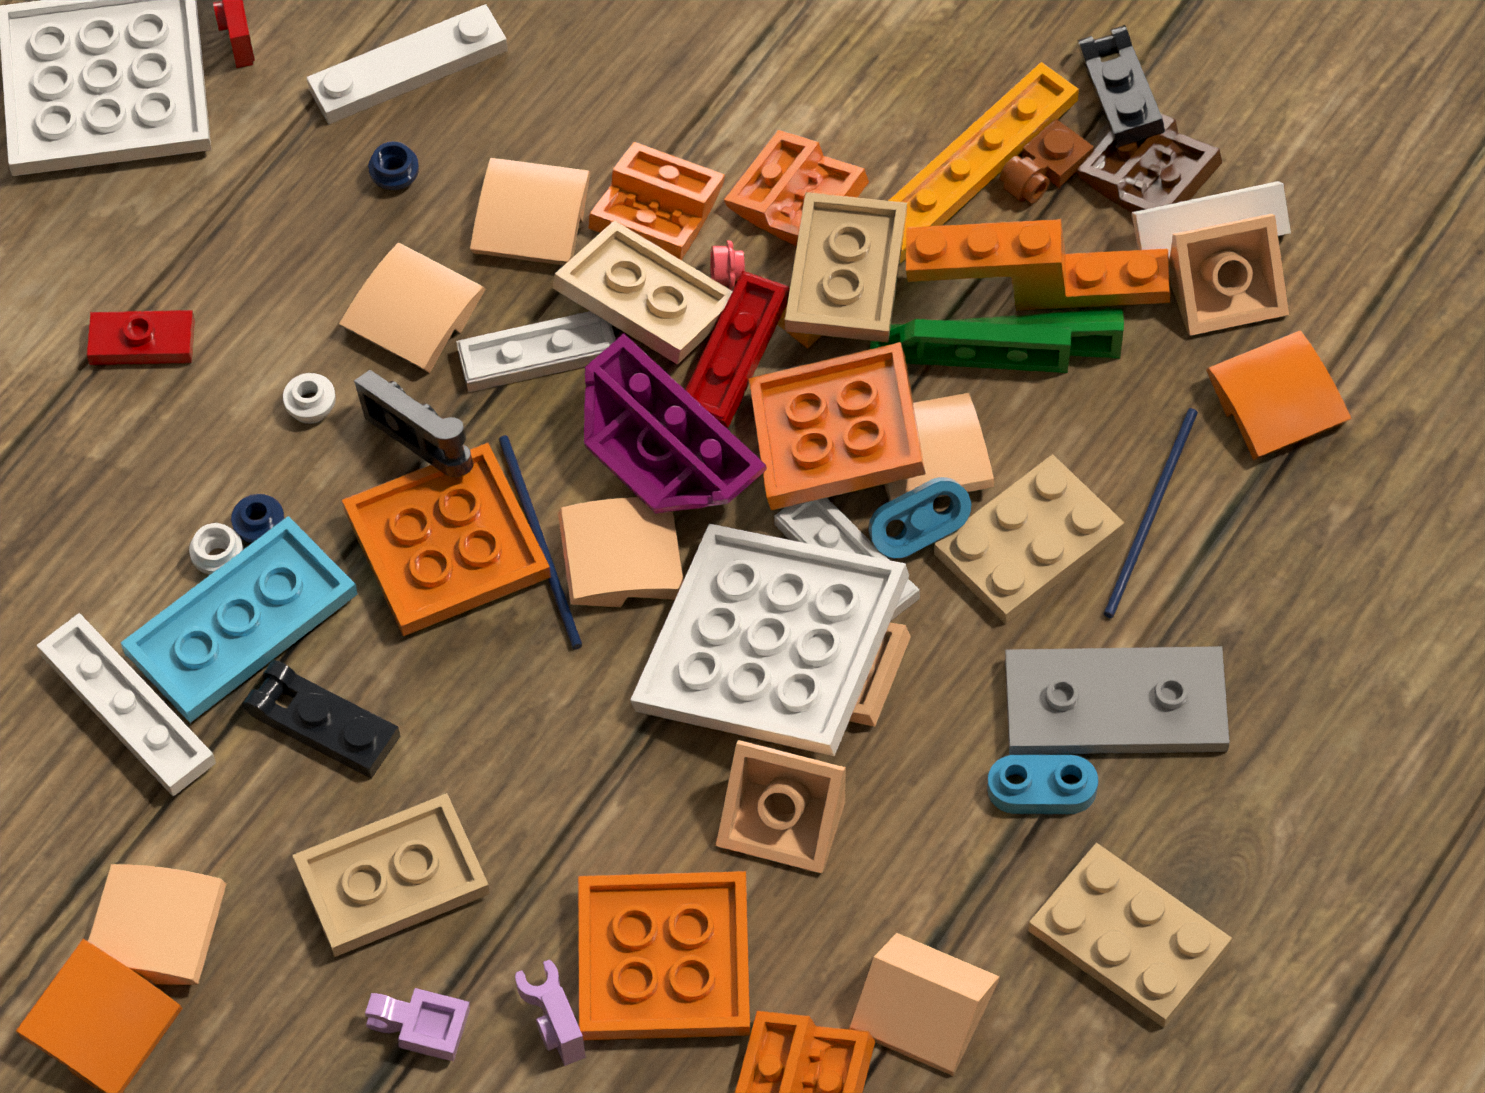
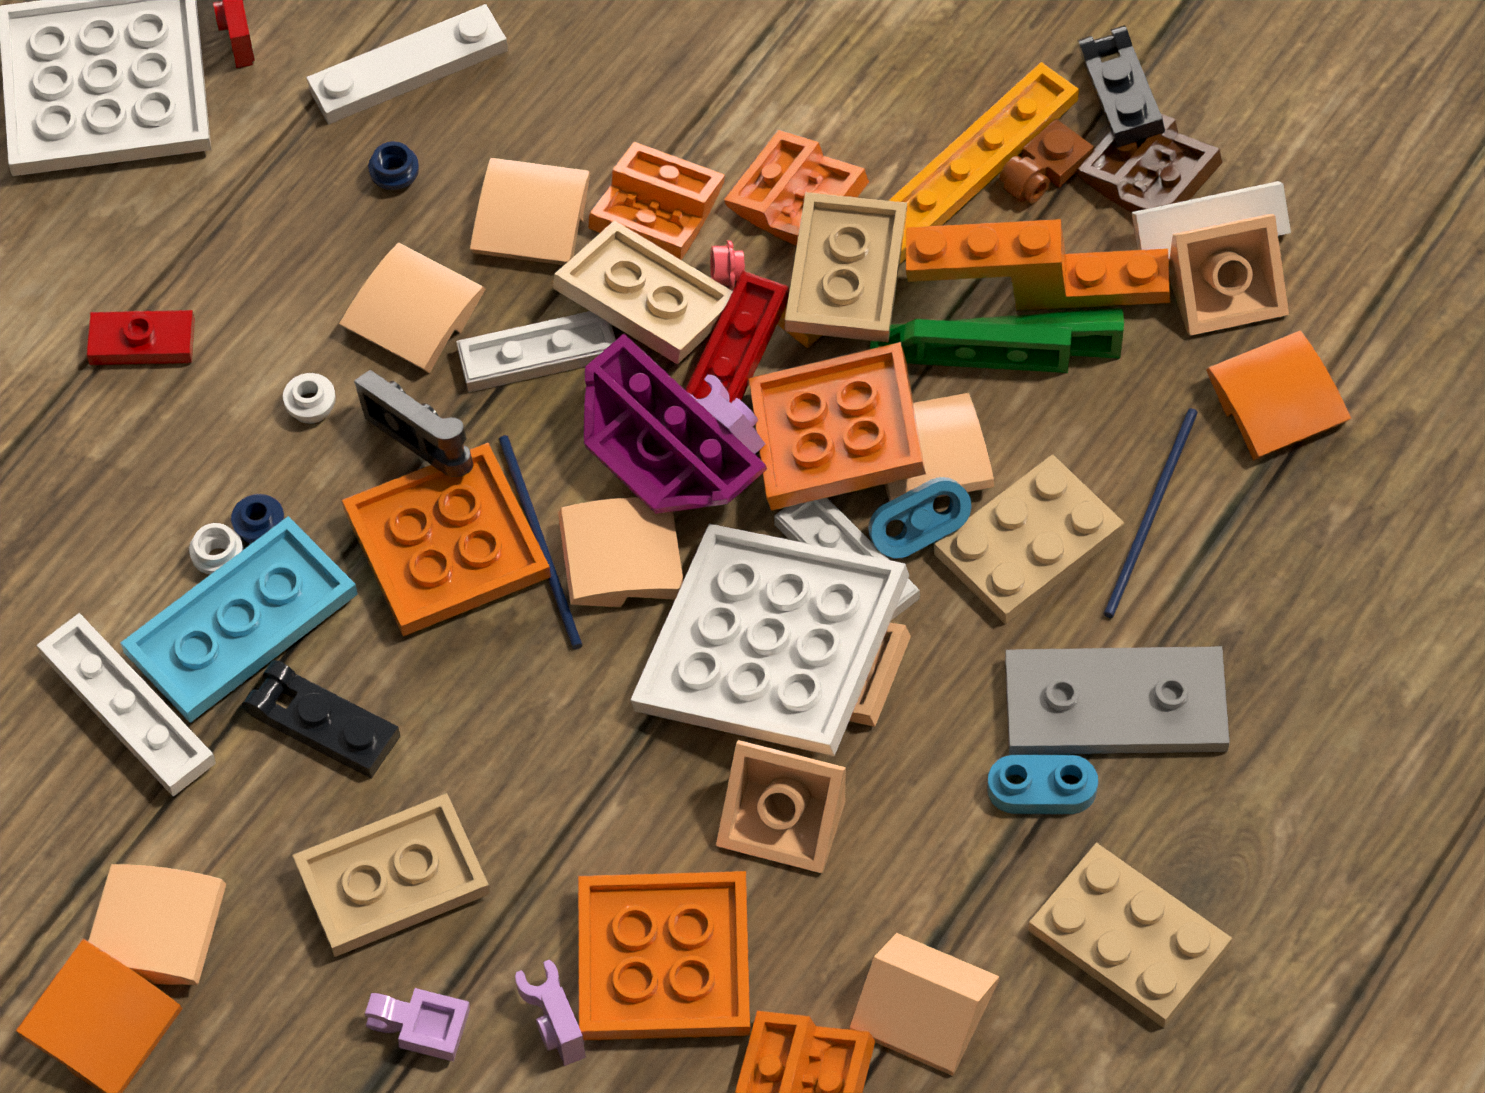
none -> lavender plate [689,375,765,454]

